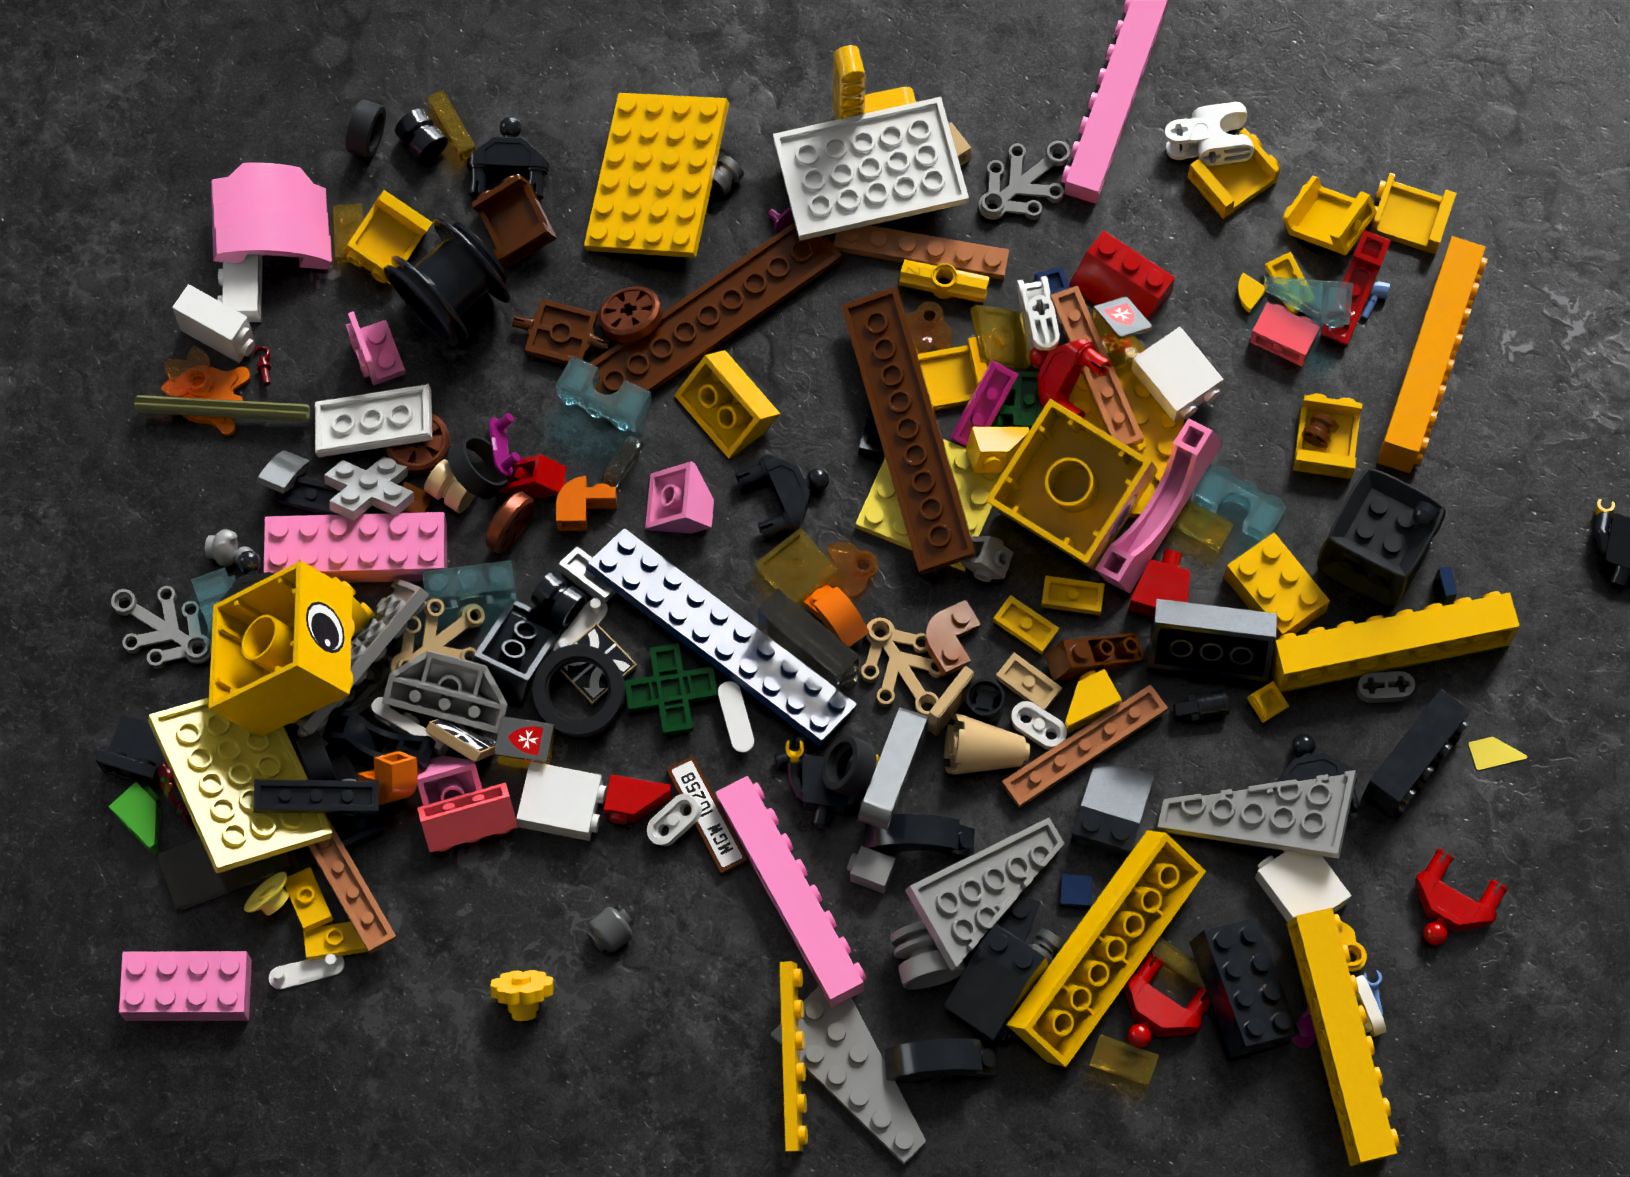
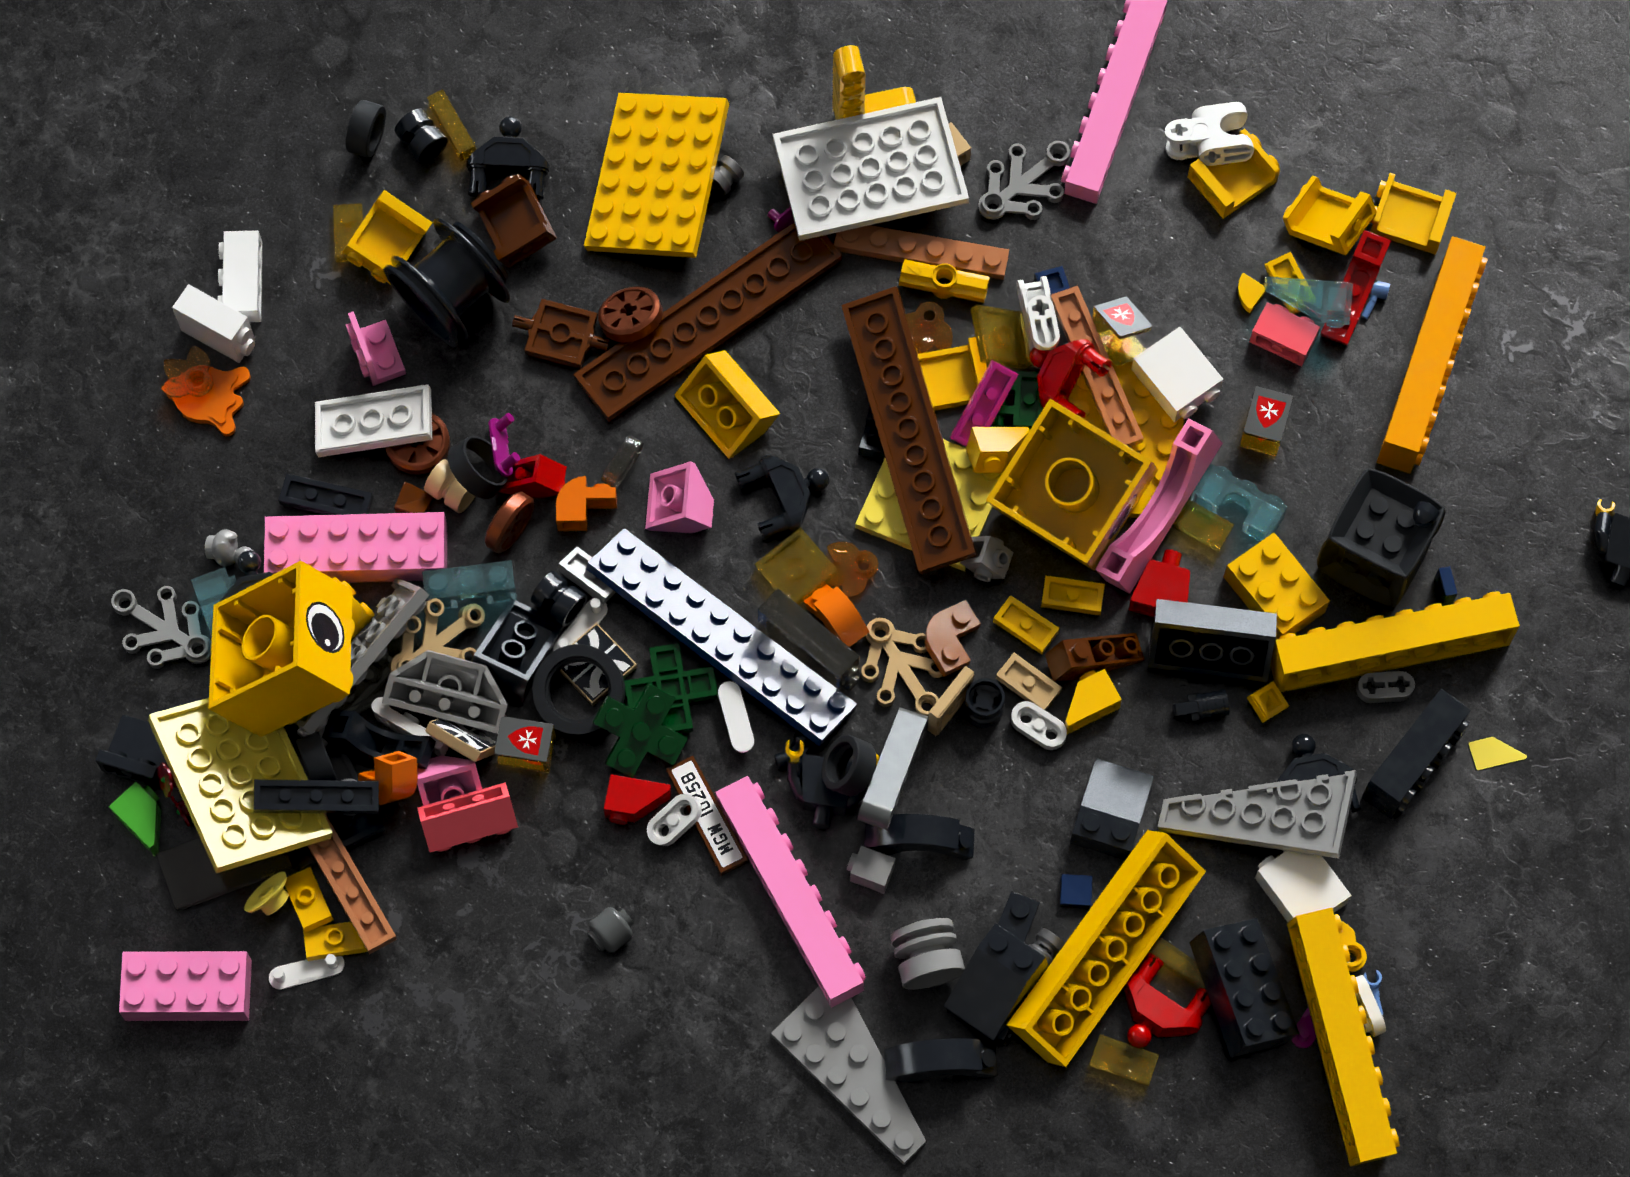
olive axle [134,395,310,422] -> none
bright pink slope [211,163,332,269] -> none
dark red hand [254,346,271,386] -> none
slope [256,450,310,493] -> none
light grey plate [324,456,414,521] -> none
yellow plant [490,970,554,1021] -> none
white brick [516,761,607,841] -> none
clear light blue arch [556,356,652,433] -> none
yellow plate [780,961,808,1152] -> none
light grey wing [905,817,1065,971] -> none
tan cone [944,714,1030,775] -> none
nougat plate [1001,684,1168,808] -> none
red slope [1069,230,1175,334] -> none
yellow panel [1293,393,1363,479] -> none
reddish brown wheel [1301,412,1339,449] -> none
red connector [1415,849,1508,946] -> none
none -> dark green plate [593,683,688,778]
none -> piece [1240,386,1293,456]

